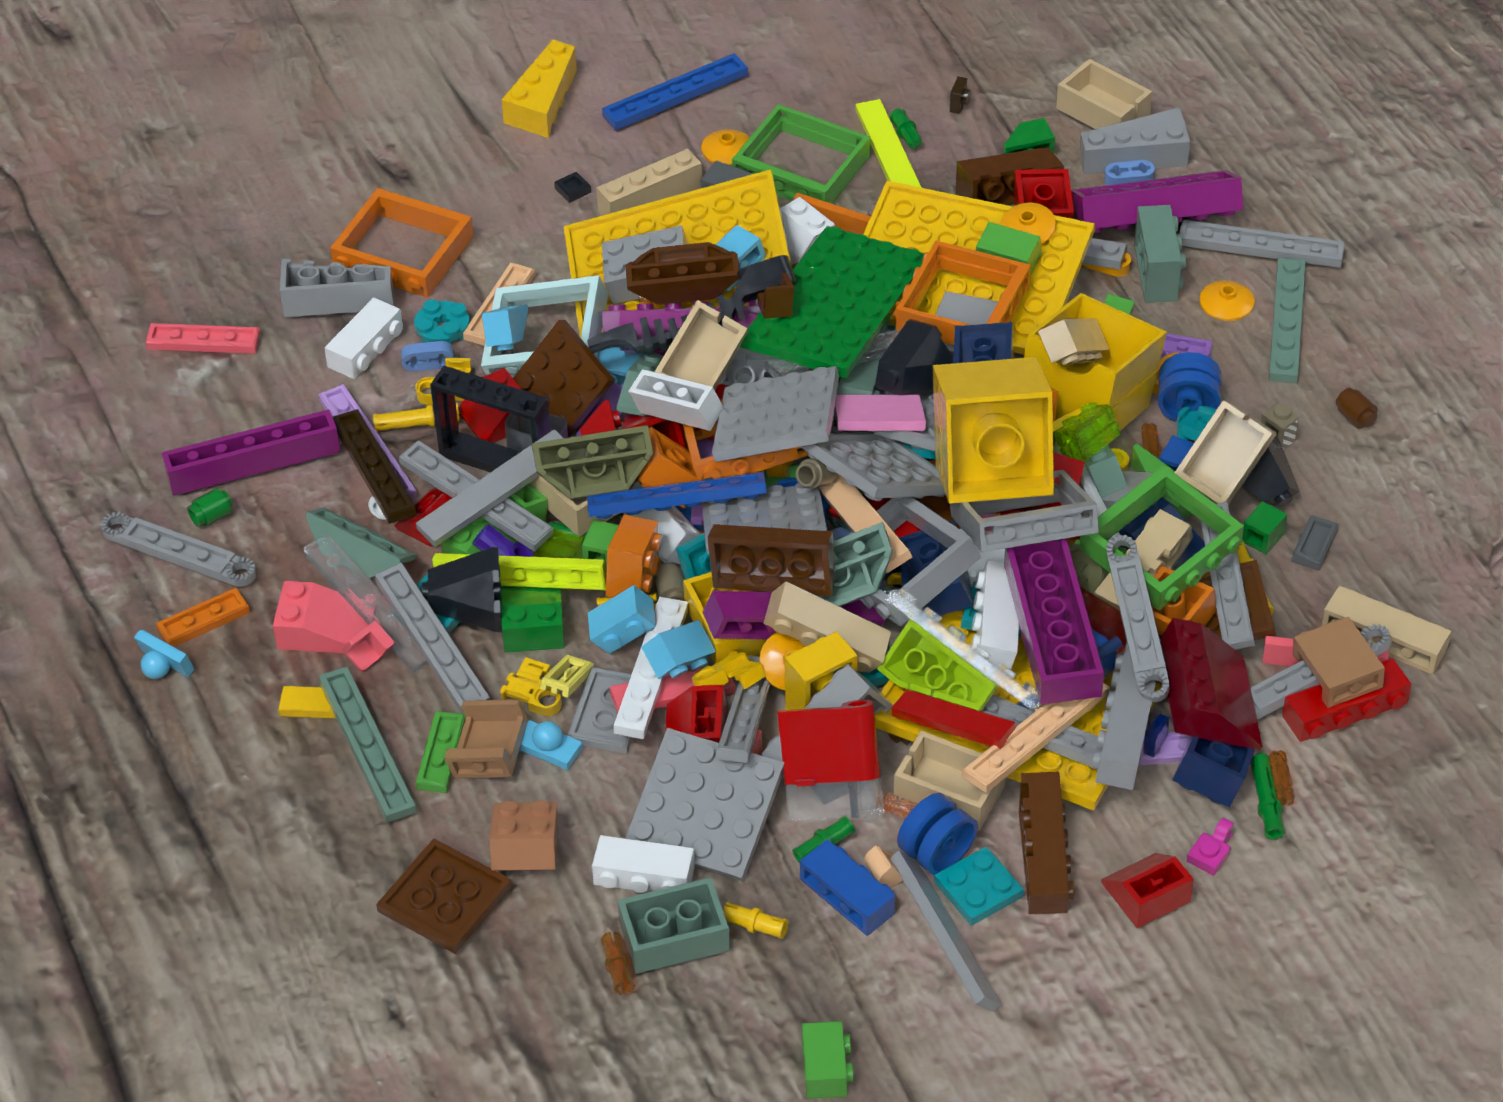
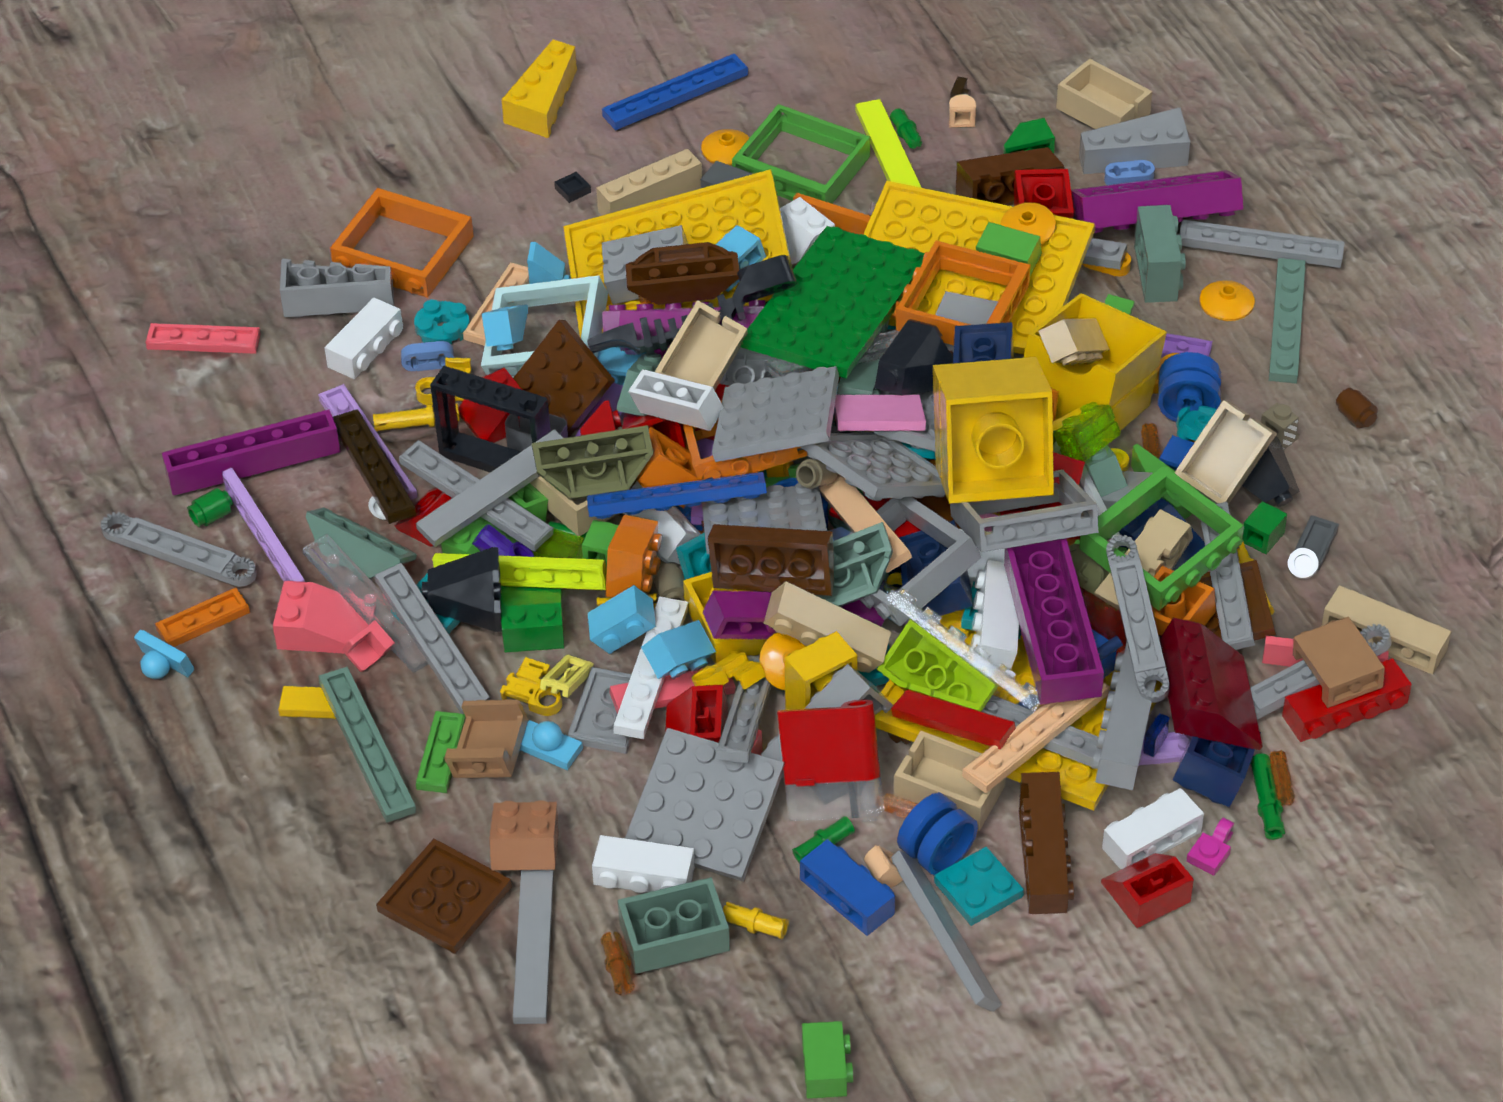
reddish brown panel [757,273,794,319] -> none
none -> lavender tile [222,468,305,582]
none -> light grey tile [513,870,554,1024]
none -> medium azure slope [527,242,571,284]
none -> light nougat brick [949,94,976,128]
none -> white brick [1102,788,1204,869]
none -> white tile [1288,548,1319,579]

